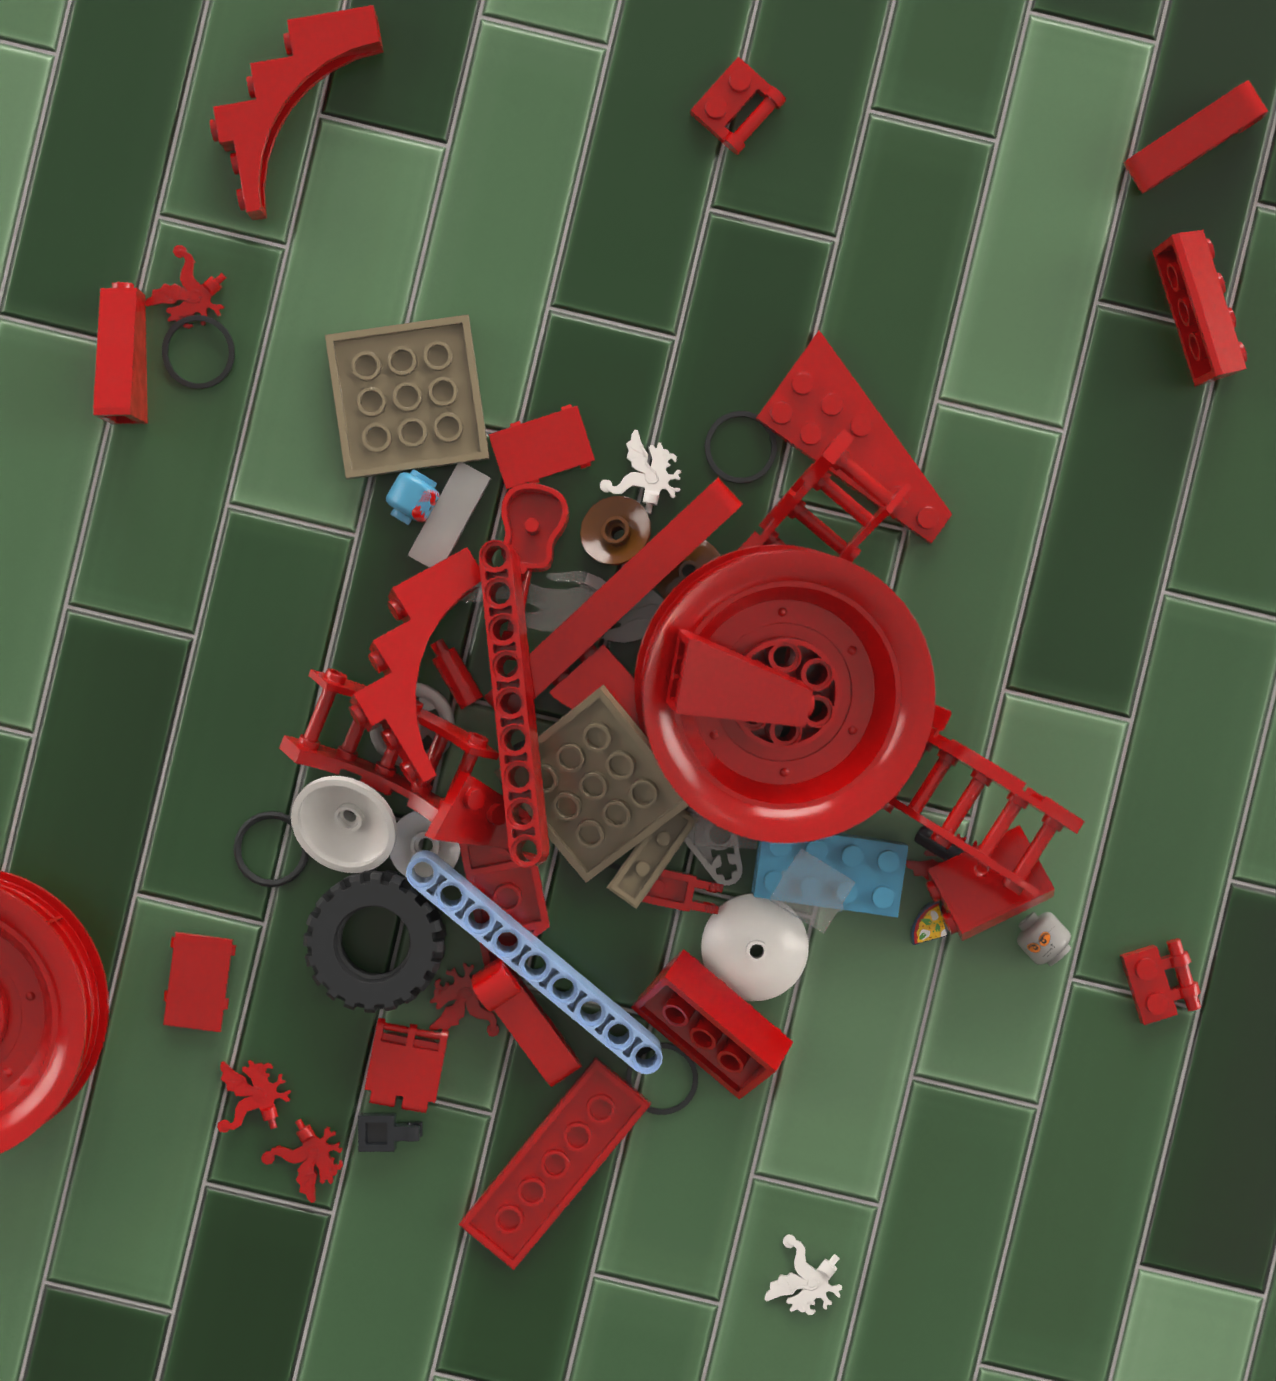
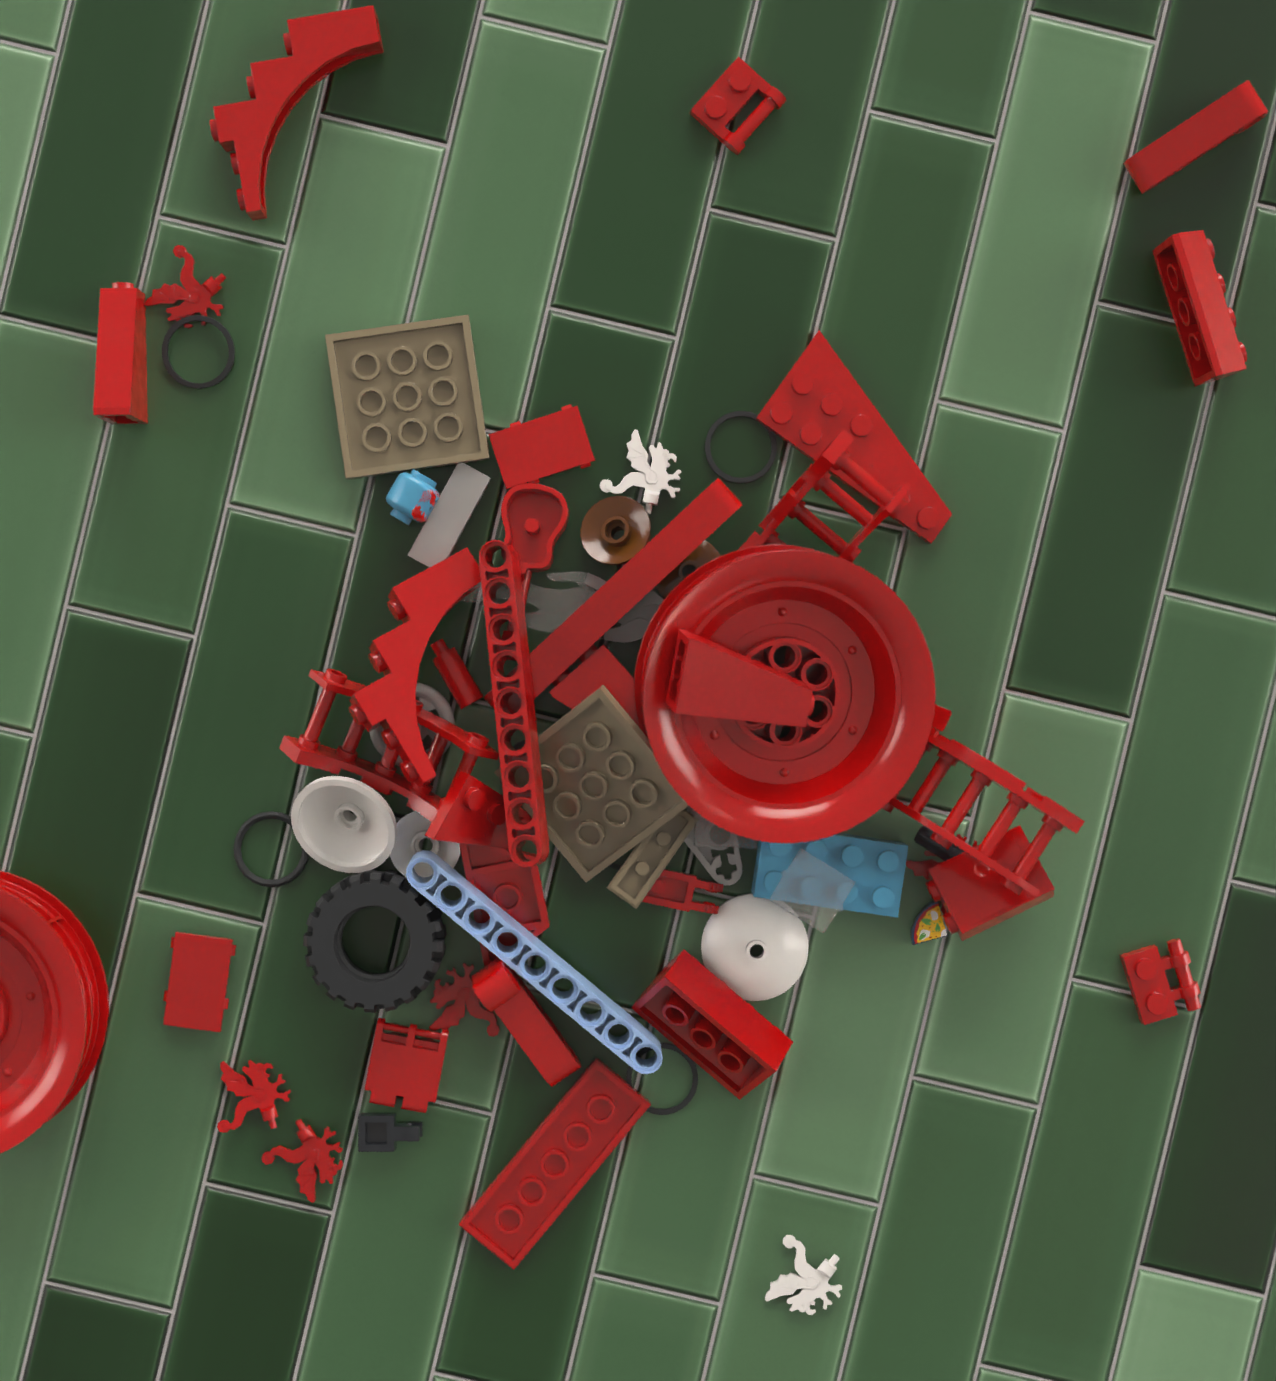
light grey head [1017,912,1071,966] -> none

